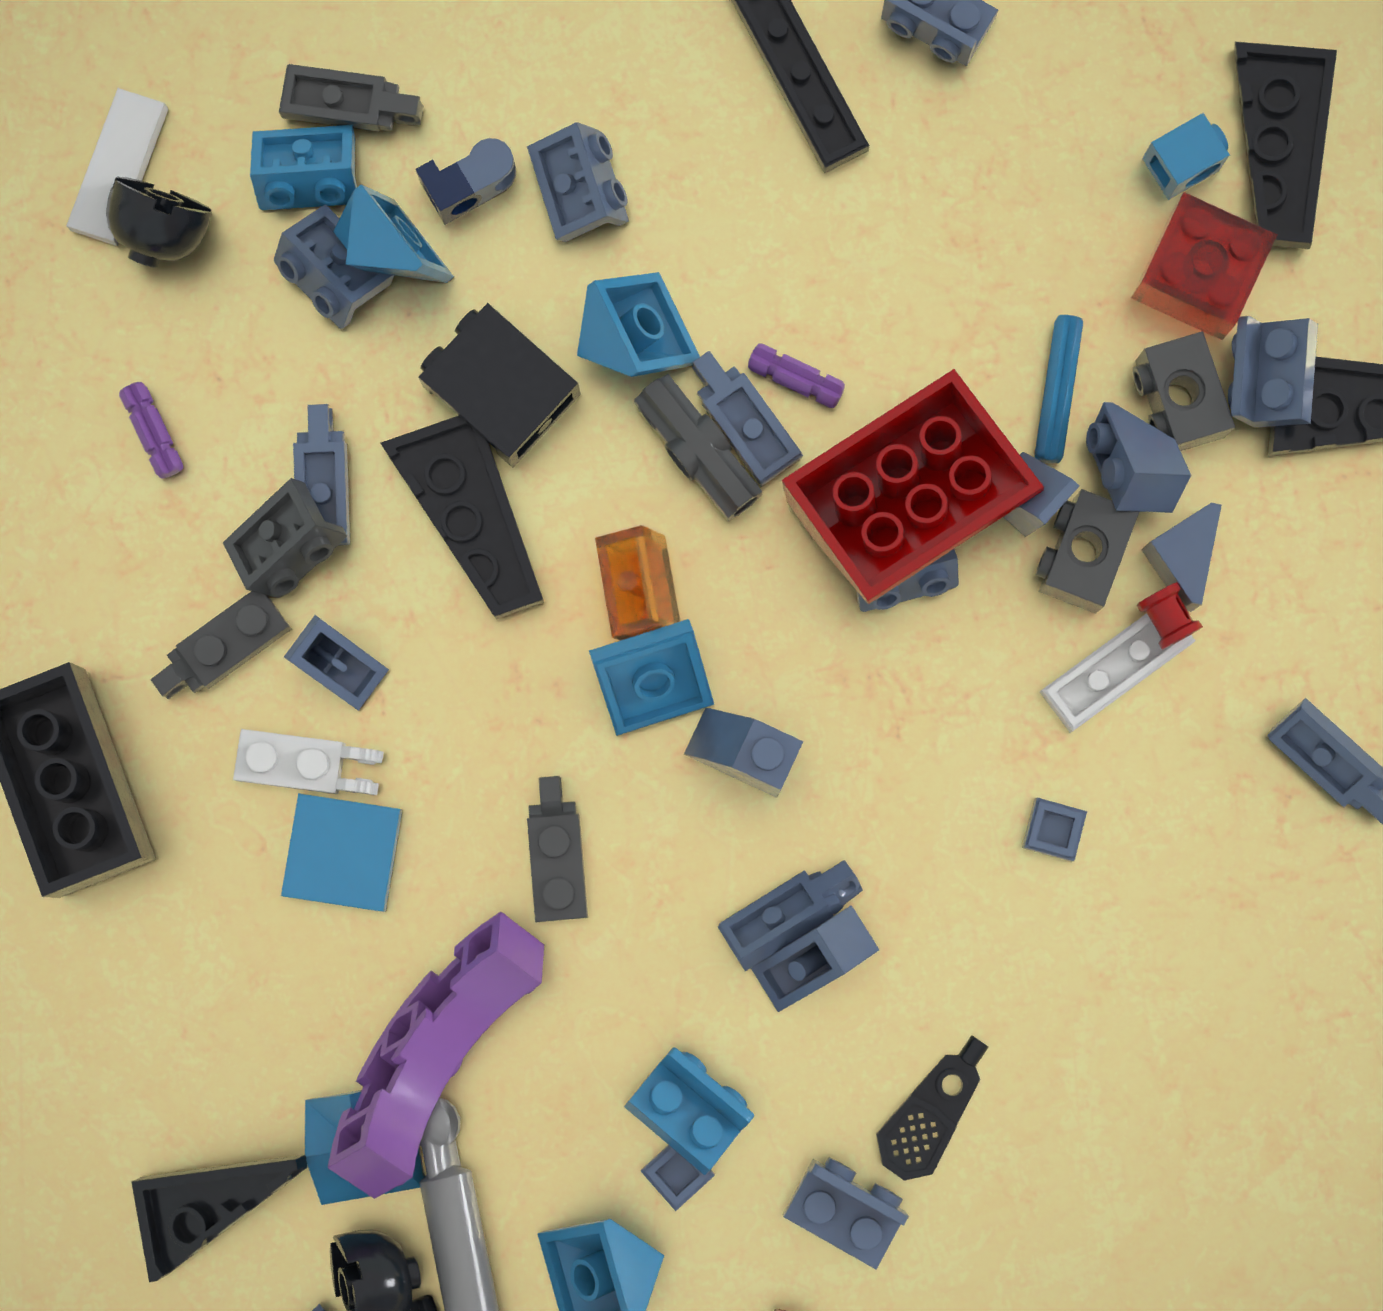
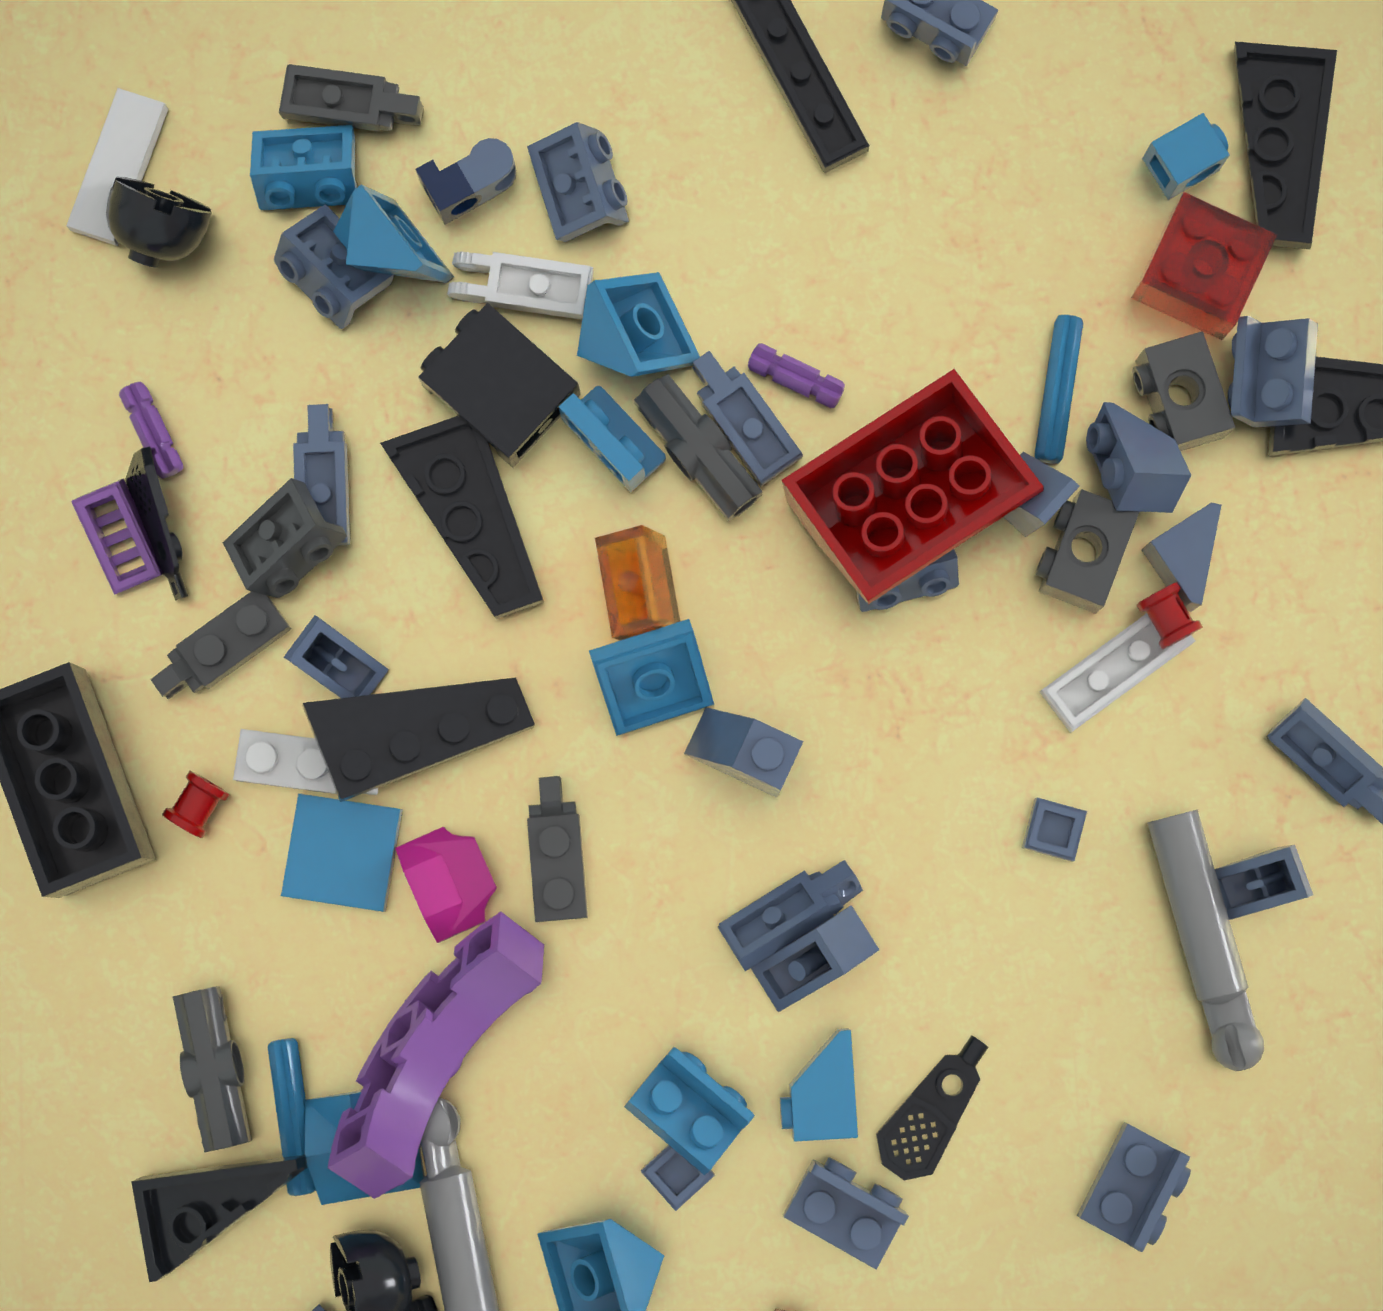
none -> medium lavender slope [71,478,163,595]
none -> black piece [125,446,188,601]
none -> red bush [162,770,230,838]
none -> dark grey piece [173,986,252,1153]
none -> dark azure axle [268,1038,316,1196]
none -> black wing [302,677,535,802]
none -> dark pink slope [395,827,497,943]
none -> white hinge [447,251,594,320]
none -> dark azure bracket [558,386,666,493]
none -> dark azure slope [780,1028,858,1142]
none -> sand blue bracket [1077,1122,1191,1252]
none -> light grey piece [1147,809,1264,1071]
none -> sand blue slope [1215,845,1313,920]

